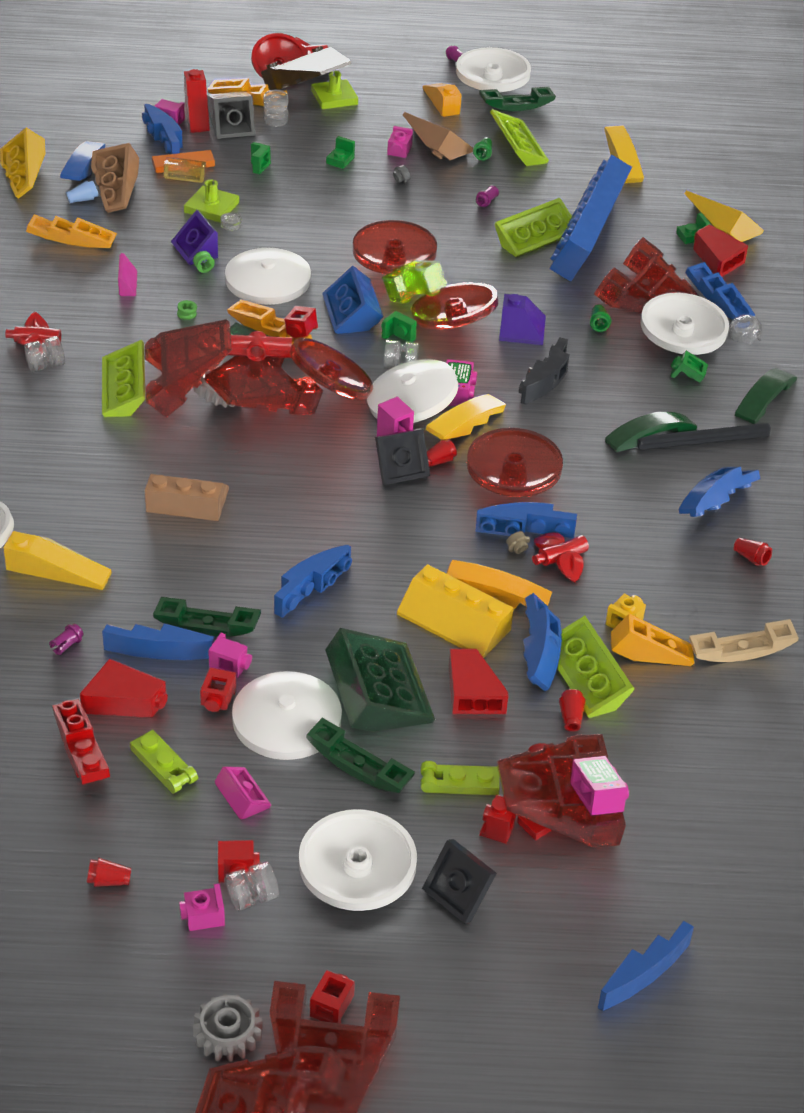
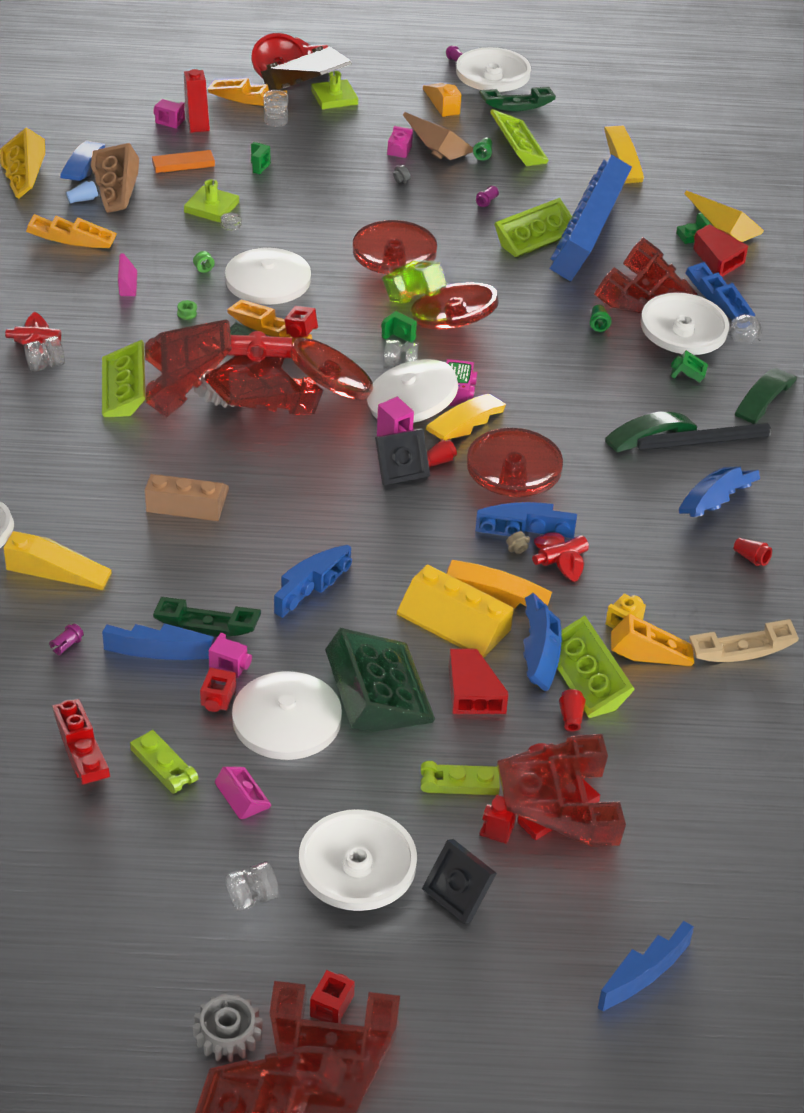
red slope [80,659,168,718] -> none
red cone [87,857,131,887] -> none
blue slope [142,104,183,154] -> none
clear yellow slope [163,157,206,183] -> none
dark purple slope [171,210,218,265] -> none
dark pink brick [179,883,225,931] -> none
dark grey slope [207,91,256,139] -> none
red brick [218,840,260,883] -> none
dark green slope [306,717,415,793] -> none
blue slope [322,266,384,334] -> none
green bracket [326,136,355,169] -> none
dark purple slope [499,294,546,345] -> none
black slope [519,337,570,404] -> none
dark pink brick [571,756,629,815] -> none

